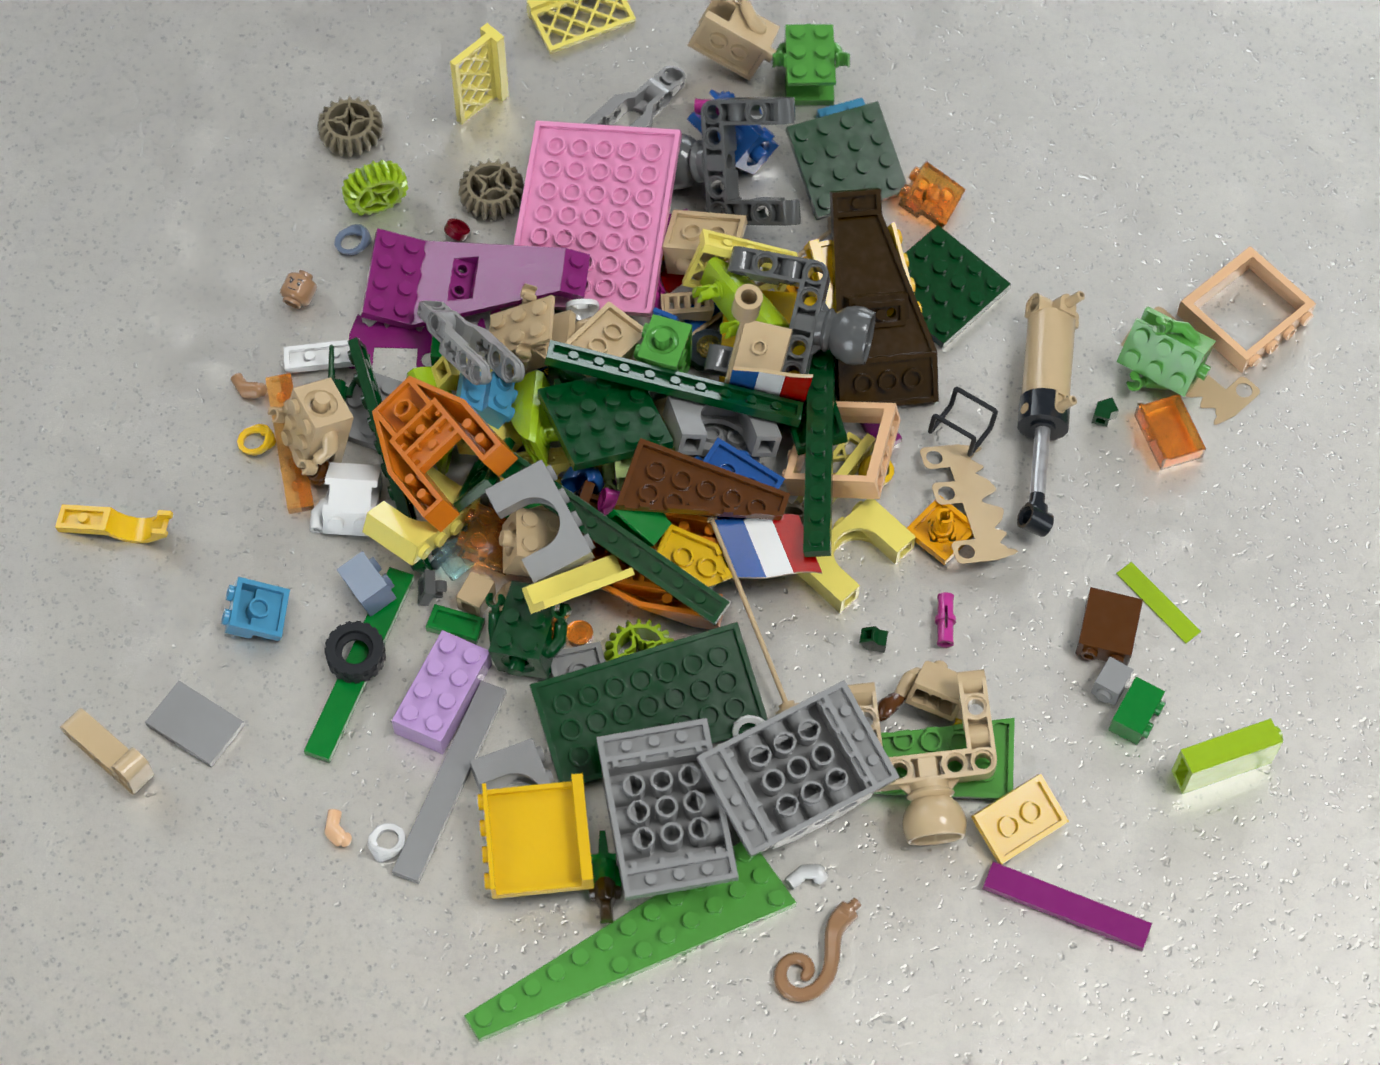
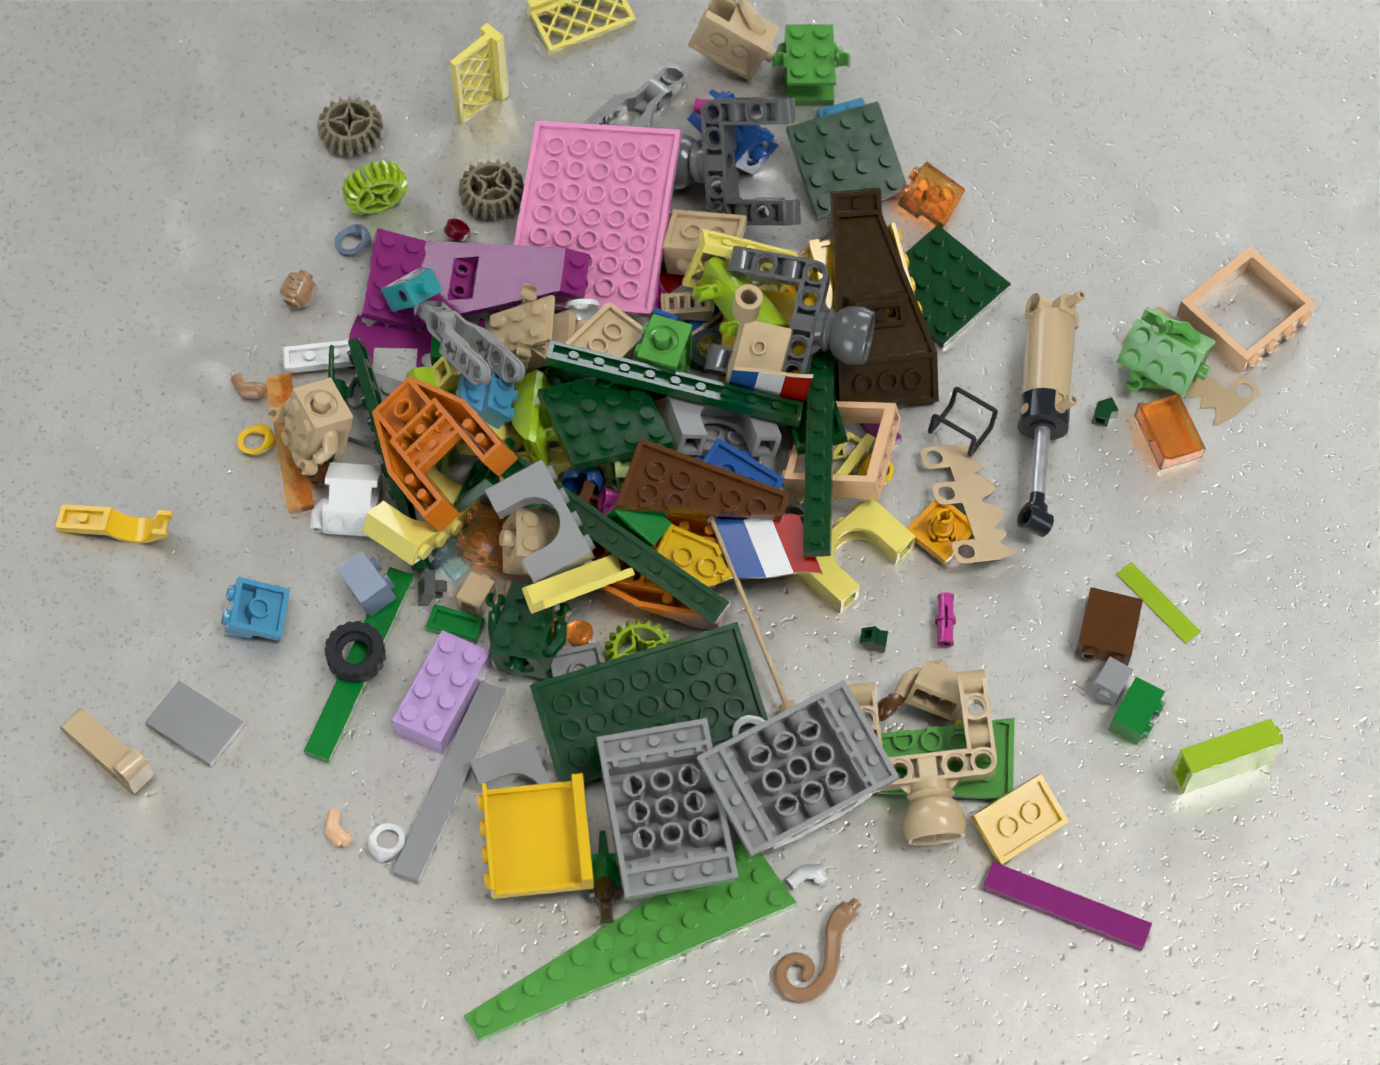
none -> teal torso [381,268,442,312]

